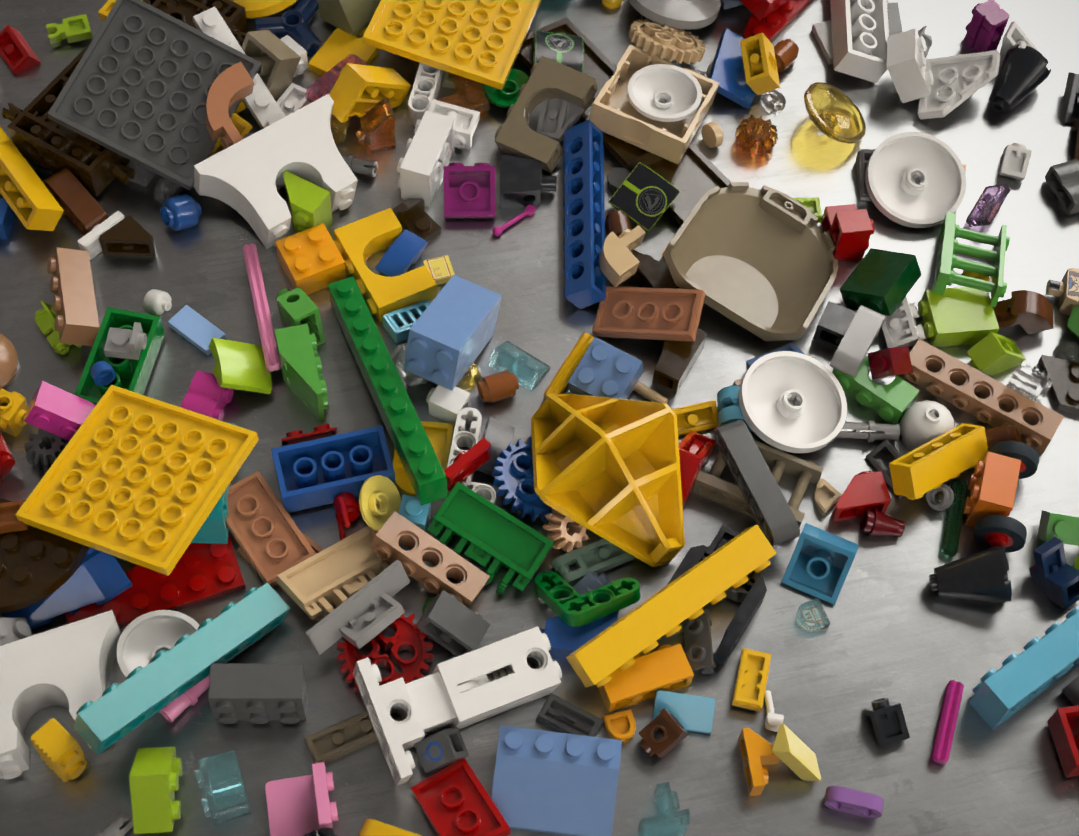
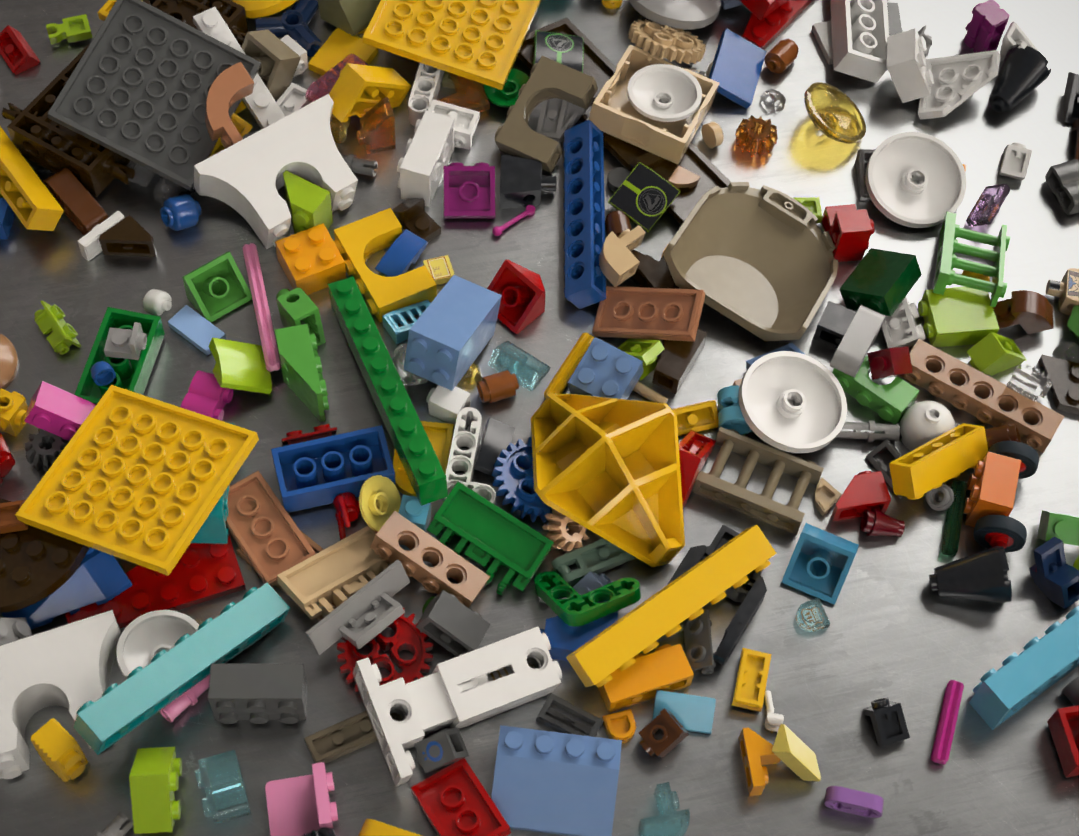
medium nougat brick [47,247,99,346] -> none
red plate [444,438,491,492] -> none
dark grey beam [714,420,800,546] -> none
yellow brick [740,33,780,95] -> none
none -> bright green slope [182,251,252,322]
none -> red slope [487,259,546,334]
none -> lime slope [618,338,665,380]
none -> tile [668,166,701,190]

